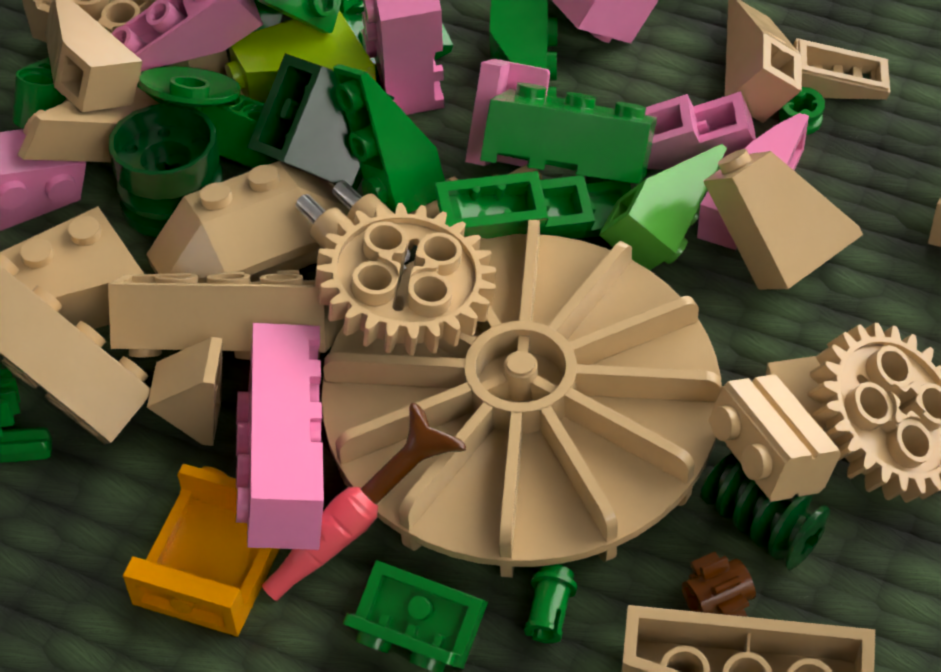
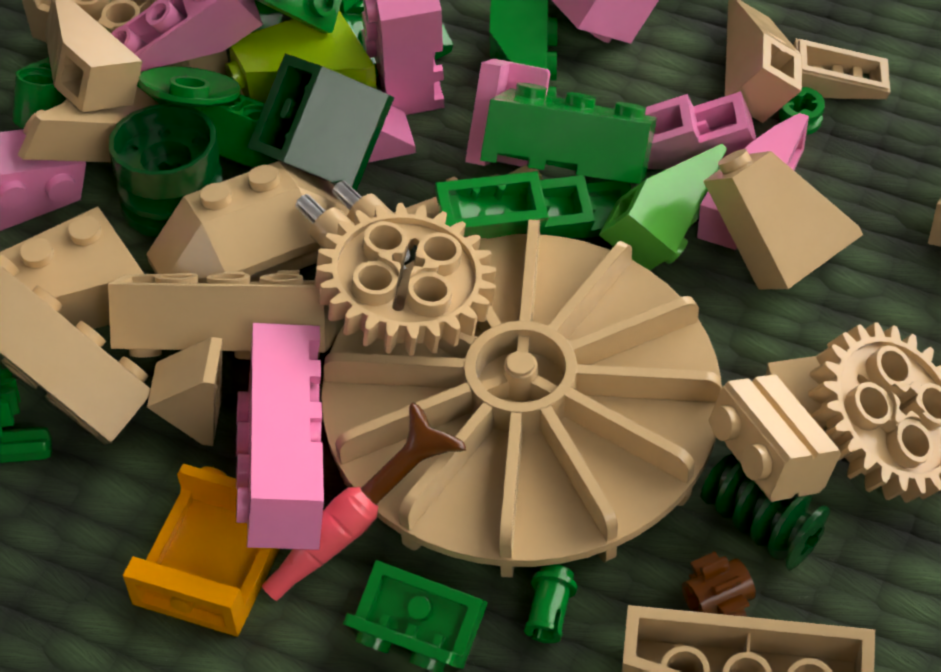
green slope [333,64,445,214] -> none

